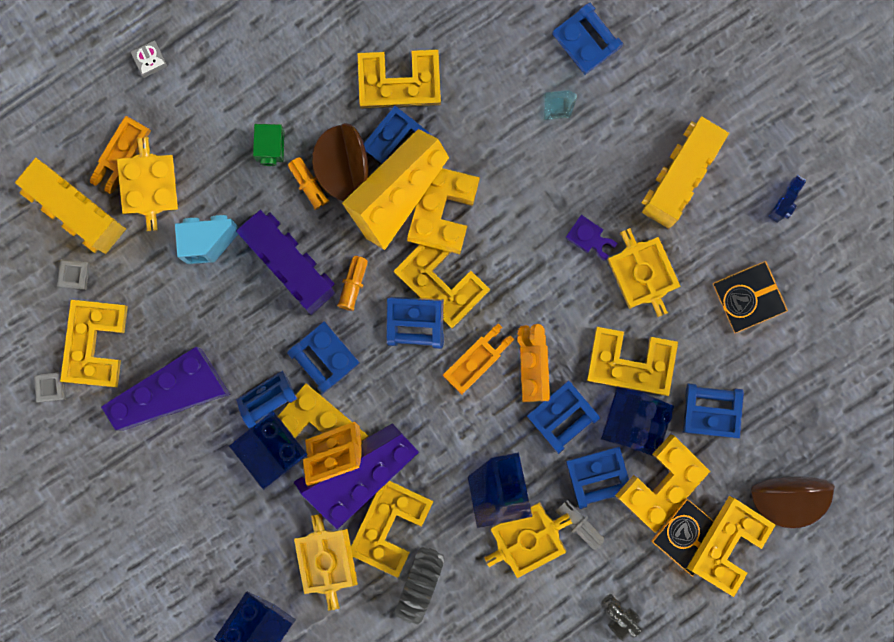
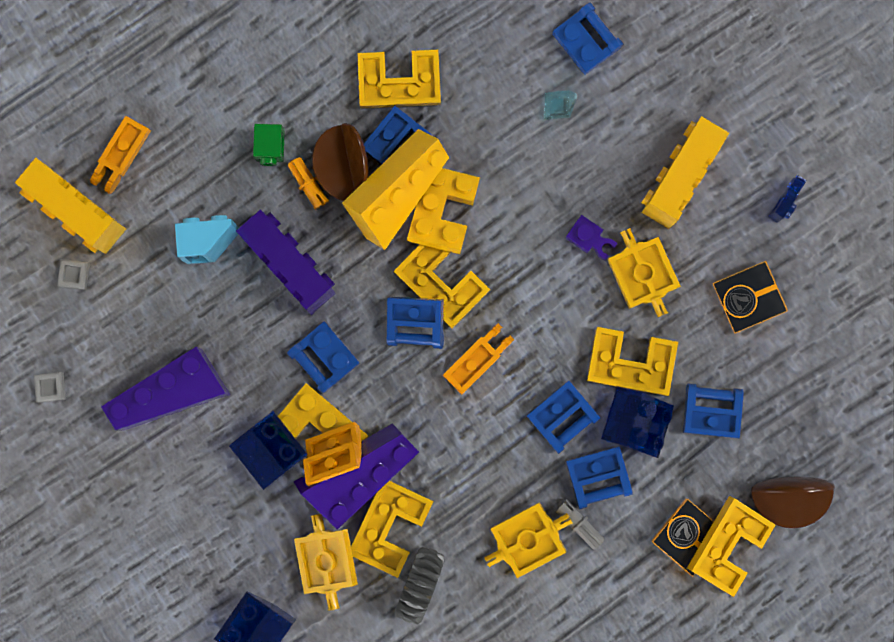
yellow plate [60,300,128,388] -> none
yellow plate [117,137,178,231] -> none
tile [131,40,168,78] -> none
blue plate [236,370,298,429] -> none
light orange axle [337,256,368,311] -> none
clear blue slope [468,452,532,528] -> none
light orange hinge [517,324,550,402] -> none
clear smoke plate [601,594,642,641] -> none
yellow plate [615,434,711,533] -> none

